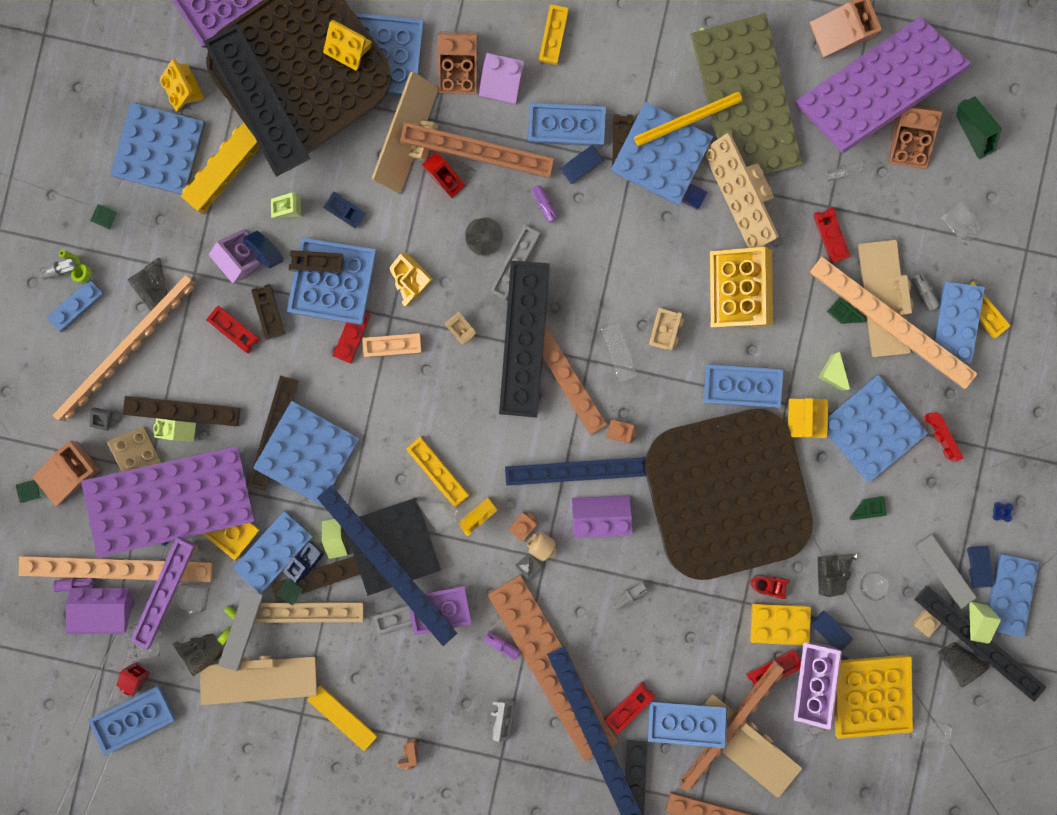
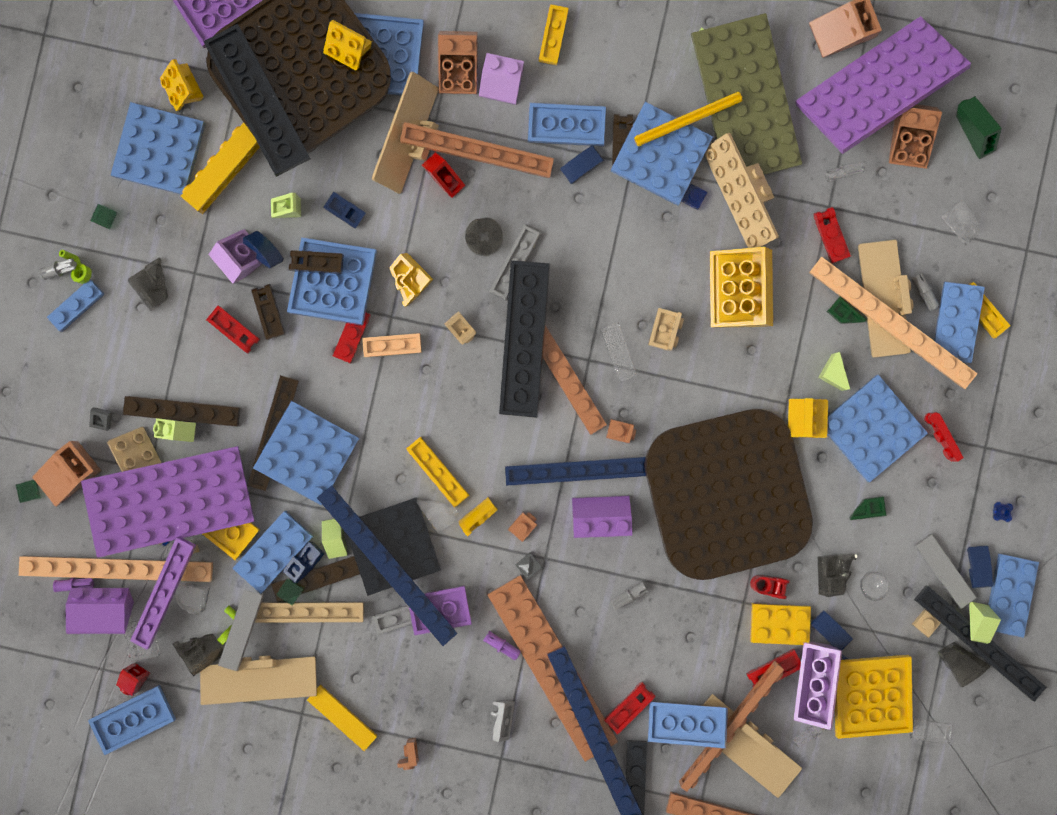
light nougat plate [53,275,196,421] -> none
tan head [527,532,557,561] -> none
medium lavender axle [531,185,558,223] -> none
medium blue plate [703,365,783,408] -> none

